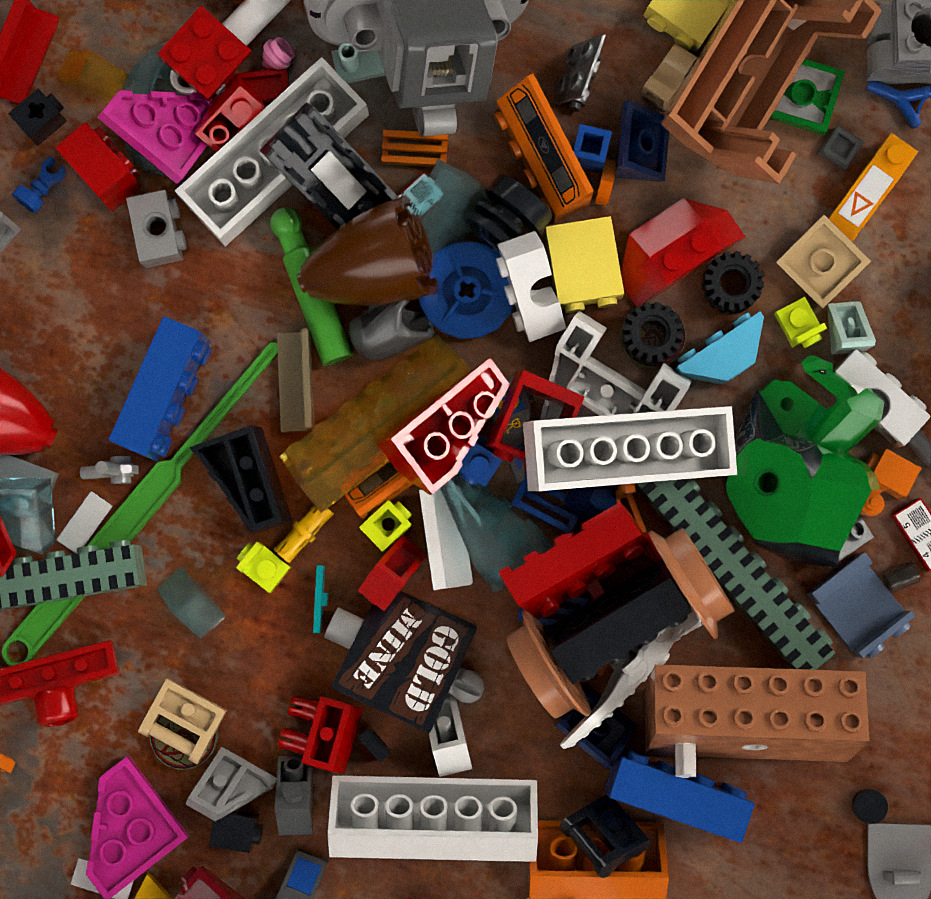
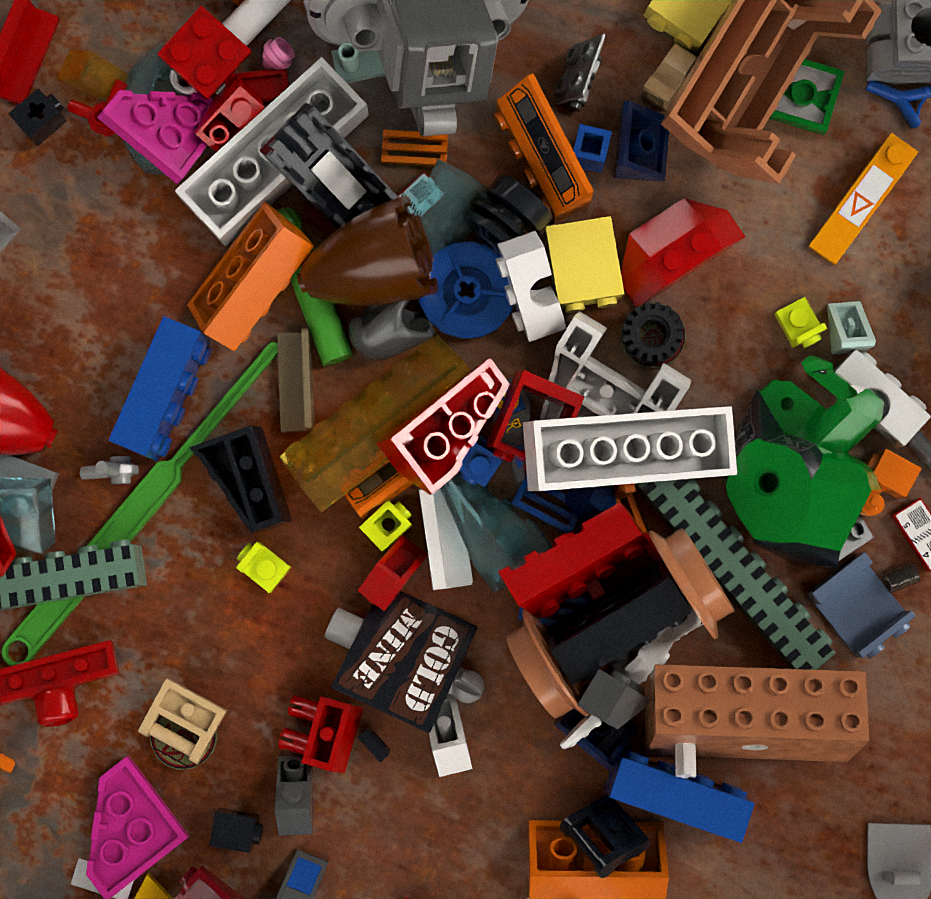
blue piece [11,157,66,214] -> none
red brick [55,121,142,212] -> none
white sticker [57,491,112,554] -> none
light grey brick [126,190,187,268] -> none
clear light blue slope [157,567,226,638] -> none
light grey wing [186,747,277,821] -> none
yellow pin [274,500,334,564] -> none
teal piece [313,565,329,633] -> none
white brick [328,776,538,862] -> none
orange tile [595,159,616,206] -> none
medium azure slope [675,312,764,385] -> none
black tyre [701,251,765,314] -> none
tan plate [776,215,871,309] -> none
dark grey tile [818,125,864,171] -> none
black tile [852,789,888,824] -> none
none -> red piece [67,79,128,137]
none -> orange slope [187,201,314,352]
none -> dark grey slope [577,669,651,729]

